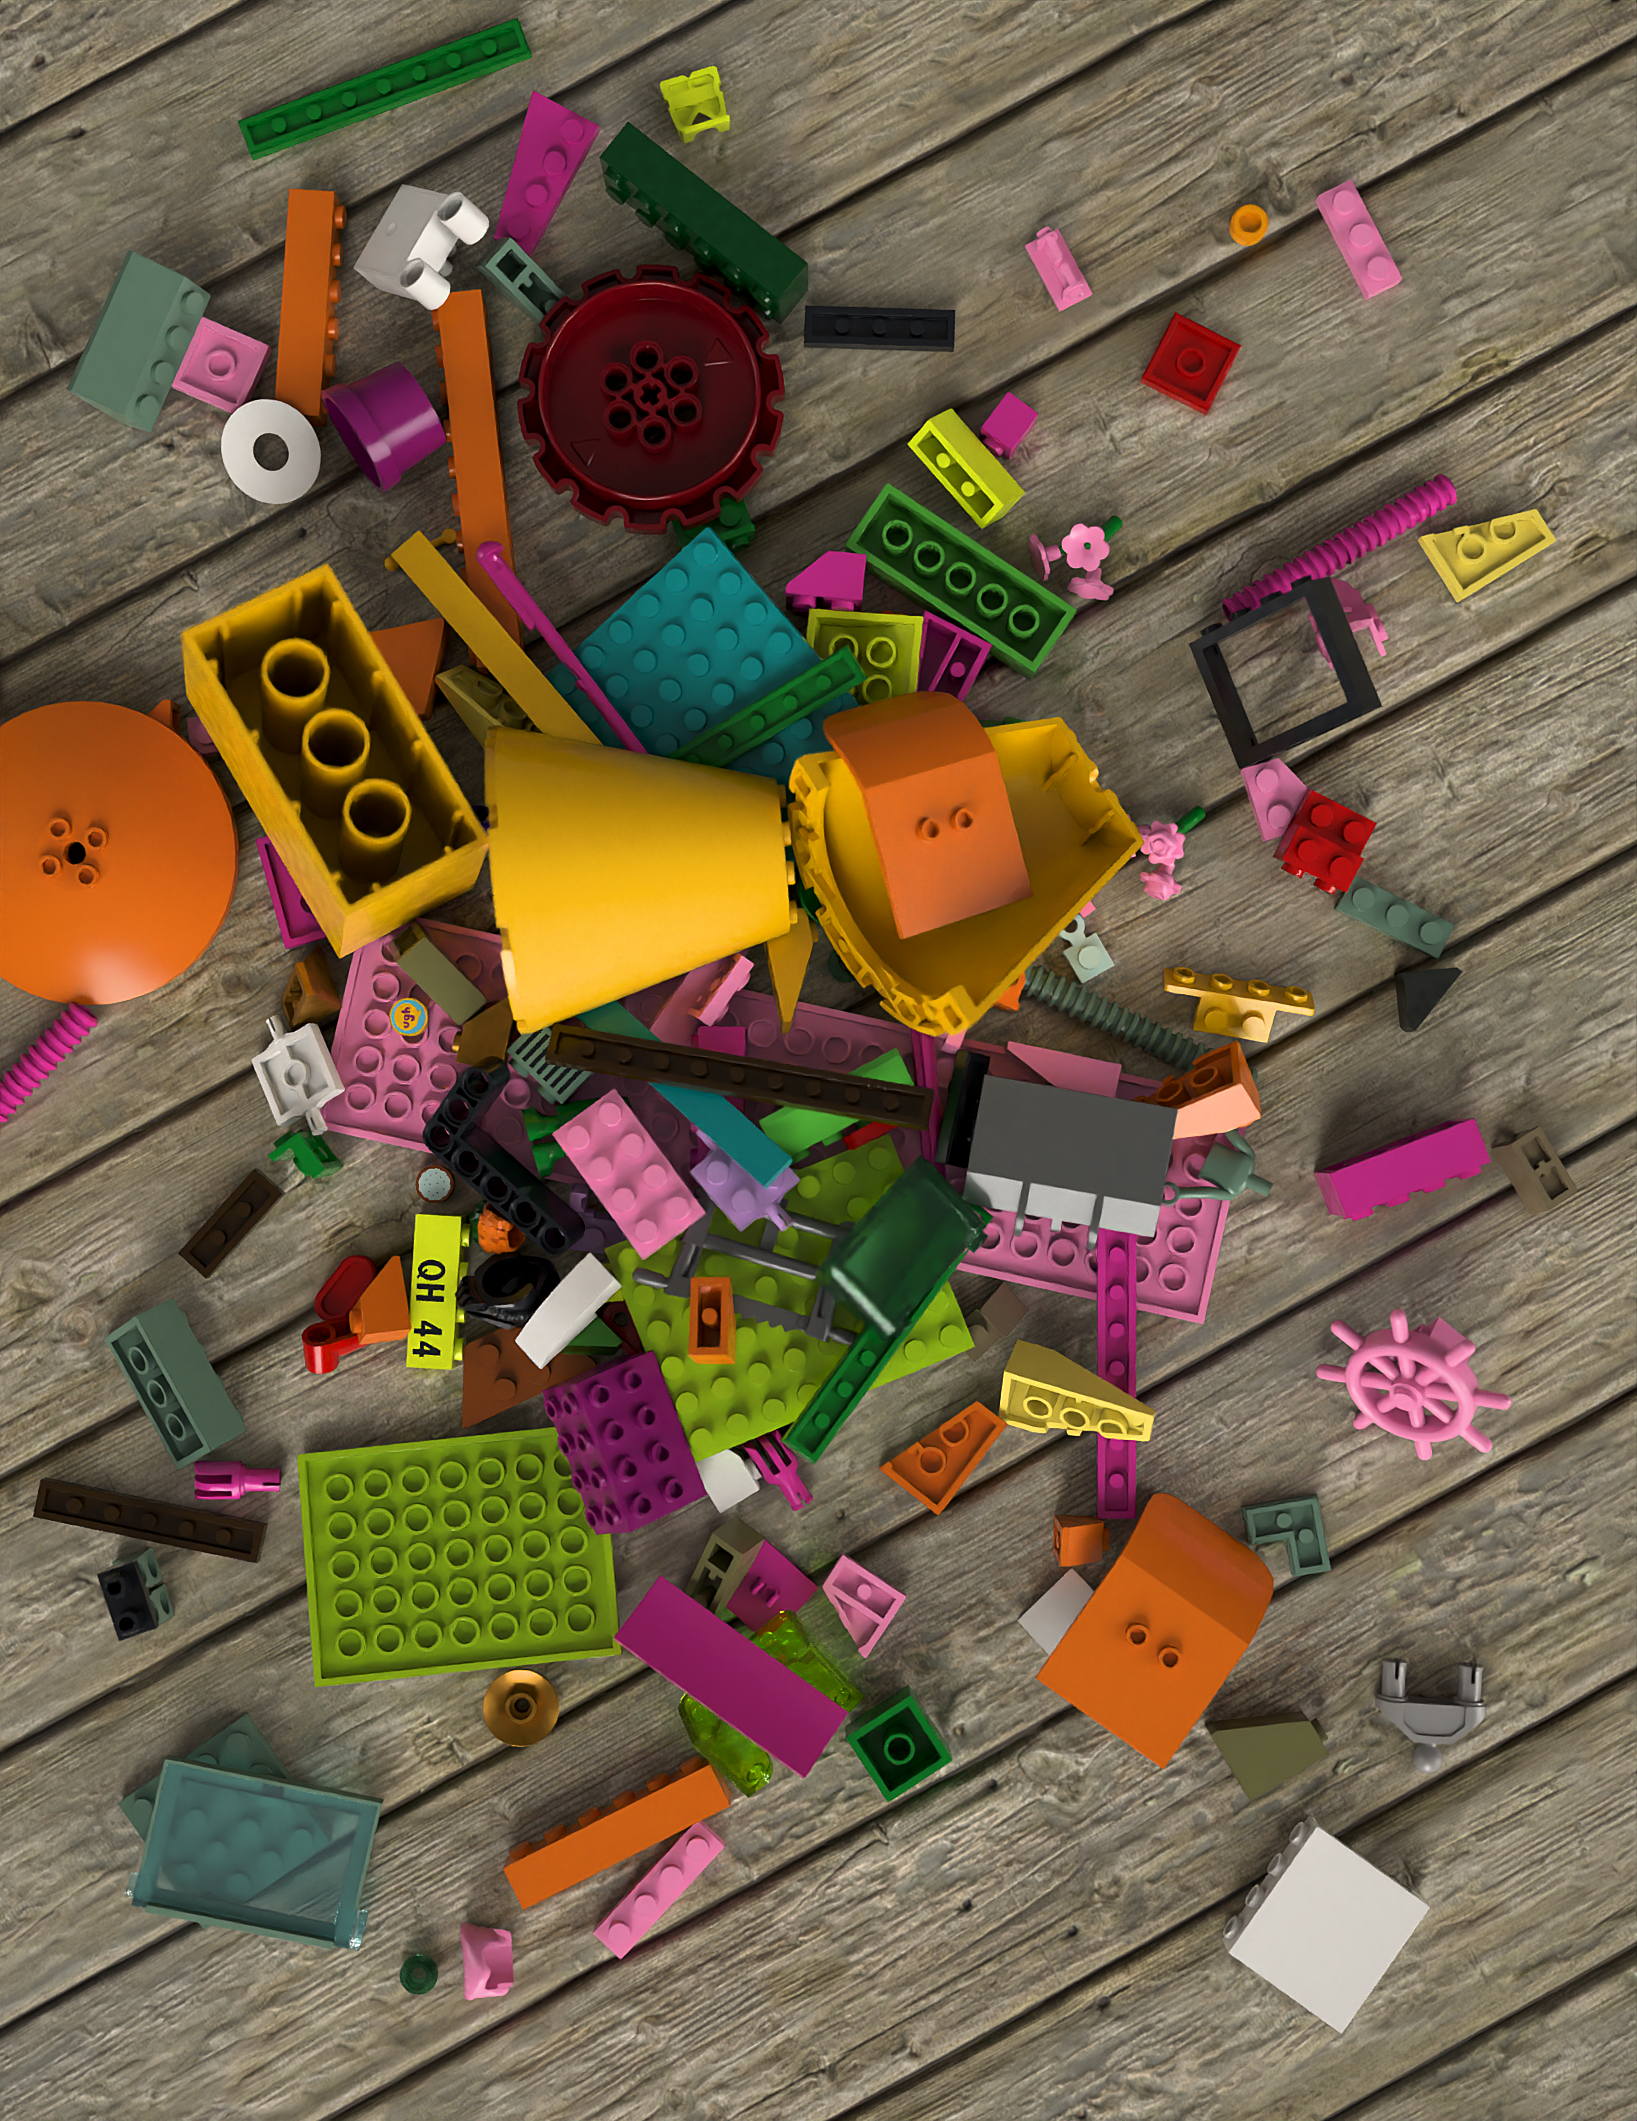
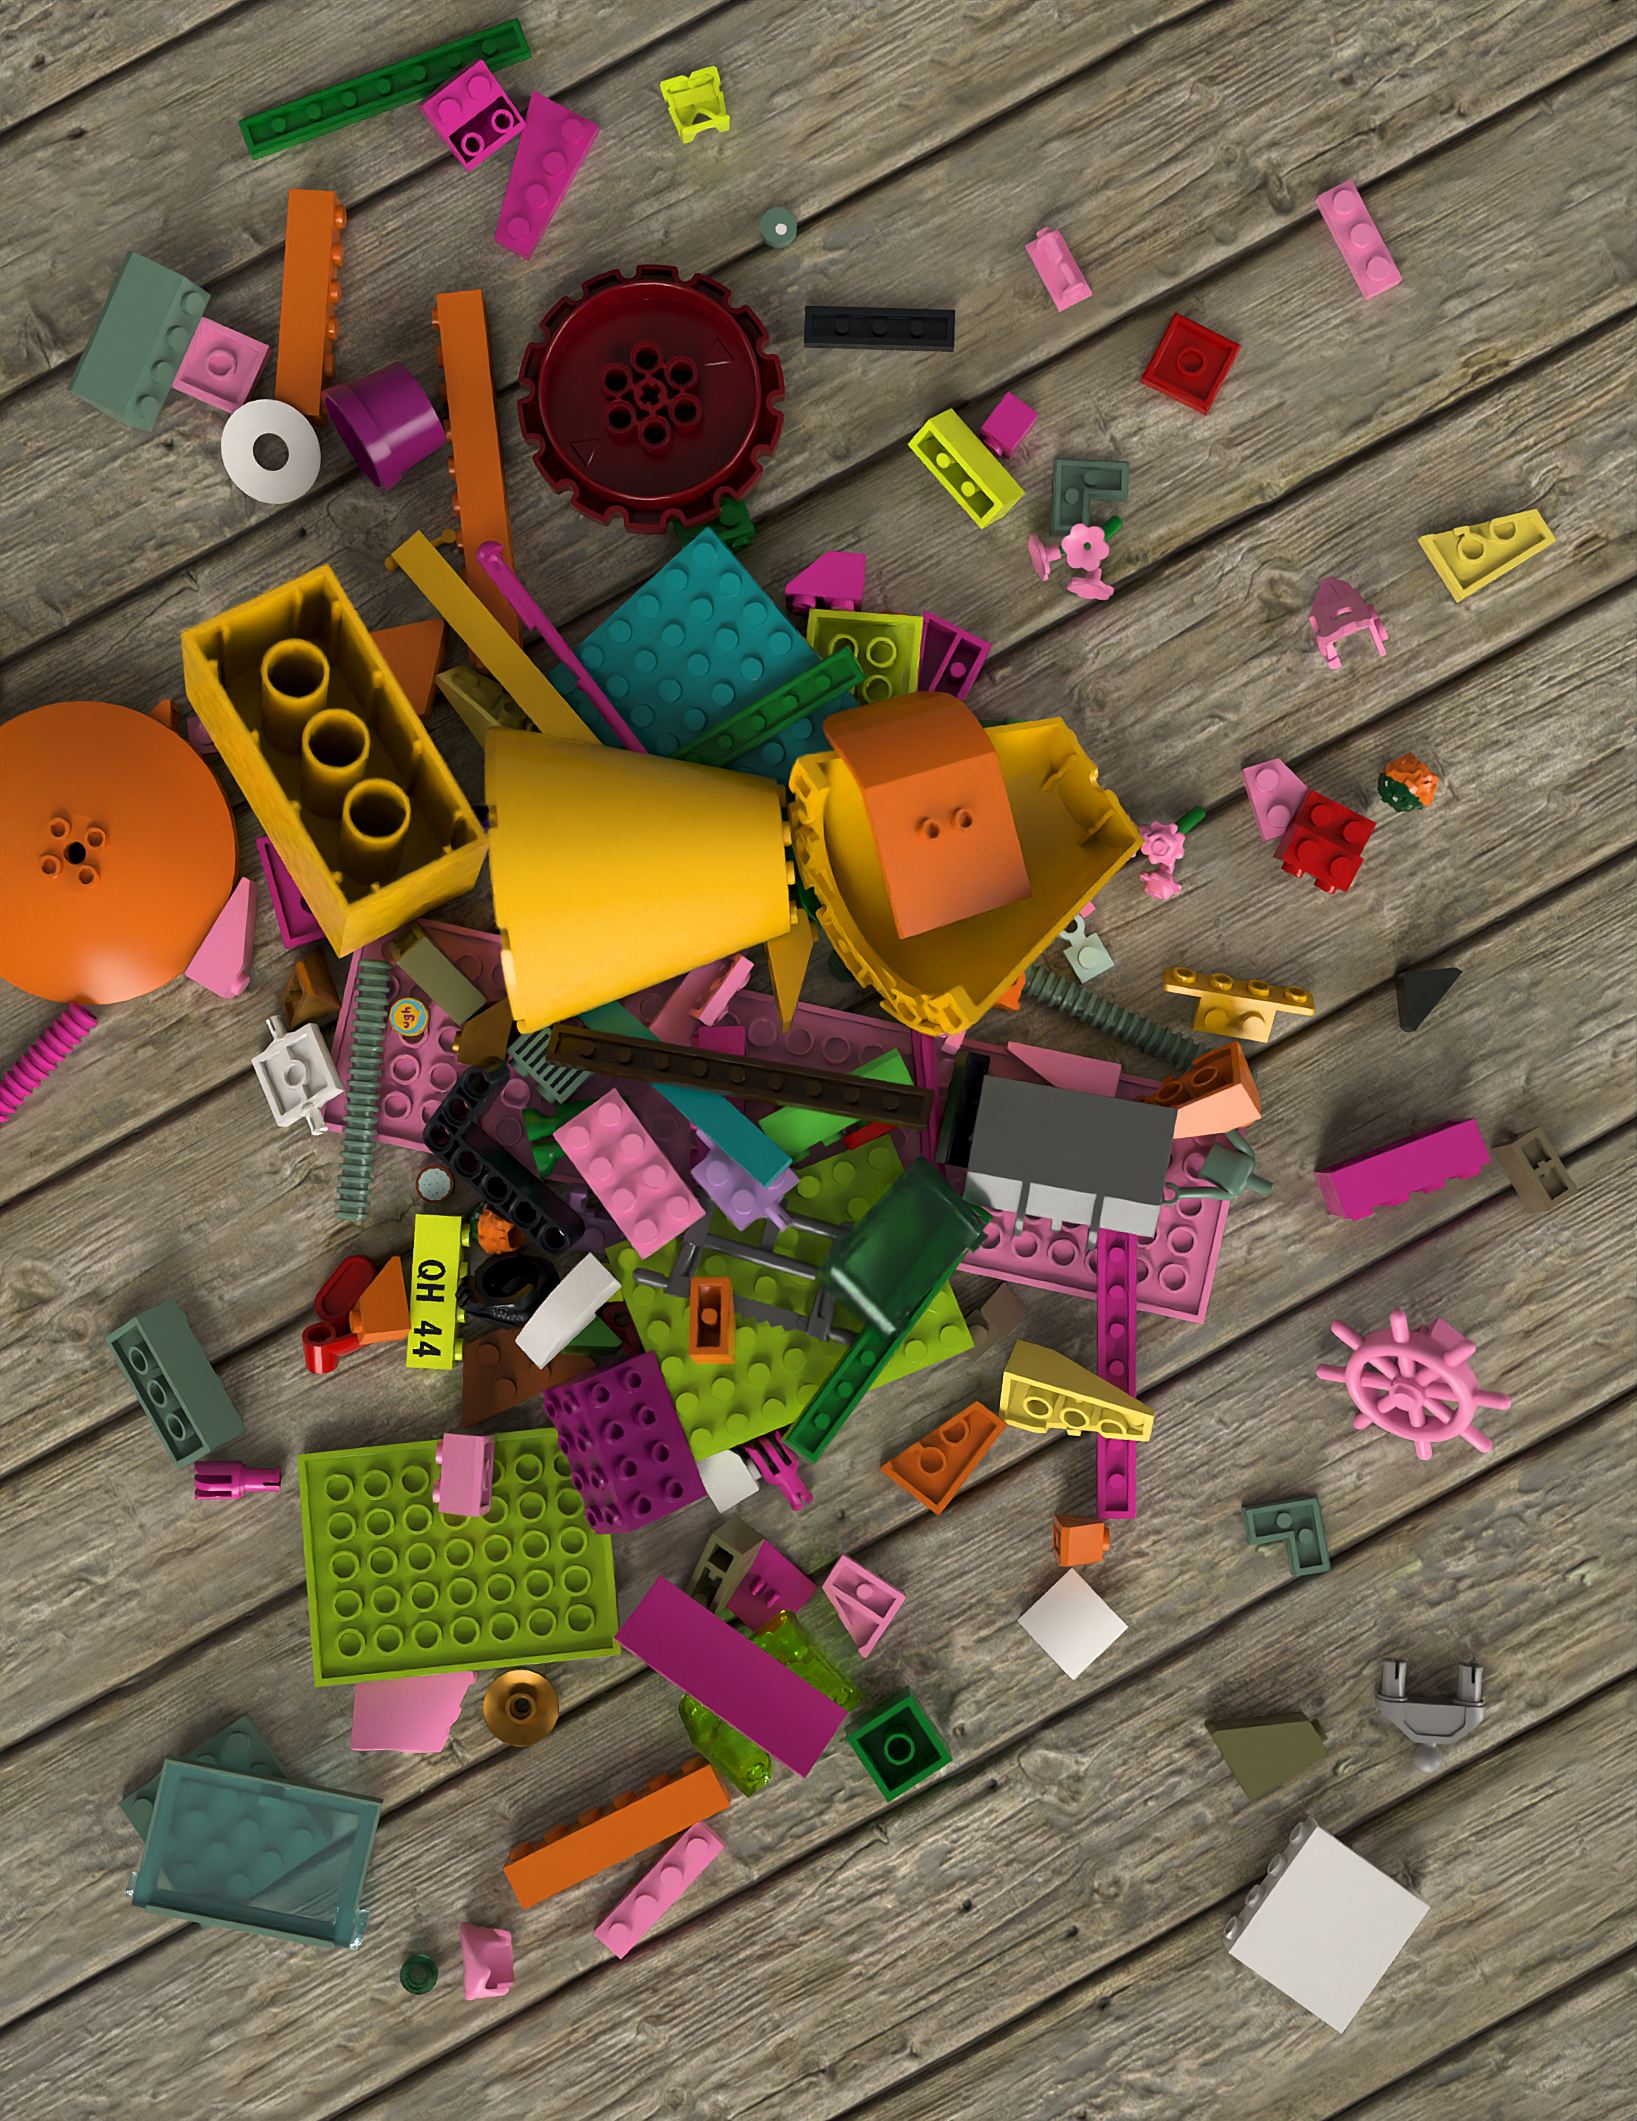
dark brown plate [33,1477,268,1563] -> none
black hips [97,1547,175,1641] -> none
dark brown plate [178,1168,286,1279] -> none
green bracket [268,1129,343,1179] -> none
white piece [353,184,489,310] -> none
sand green slope [475,237,567,326] -> none
dark green brick [599,122,808,325] -> none
bright green brick [844,482,1077,681] -> none
orange door [1035,1493,1274,1769] -> none
black window [1189,574,1382,770] -> none
dark pink piece [1222,474,1457,622] -> none
light orange tile [1229,204,1269,246] -> none
sand green plate [1334,875,1455,960] -> none
none -> bright pink slope [184,876,259,1000]
none -> sand green piece [334,959,392,1221]
none -> bright pink slope [350,1671,477,1753]
none -> dark pink slope [416,59,527,172]
none -> bright pink slope [433,1432,495,1516]
none -> sand green tile [760,207,797,248]
none -> sand green tile [1050,458,1130,536]
none -> piece [1377,752,1438,813]

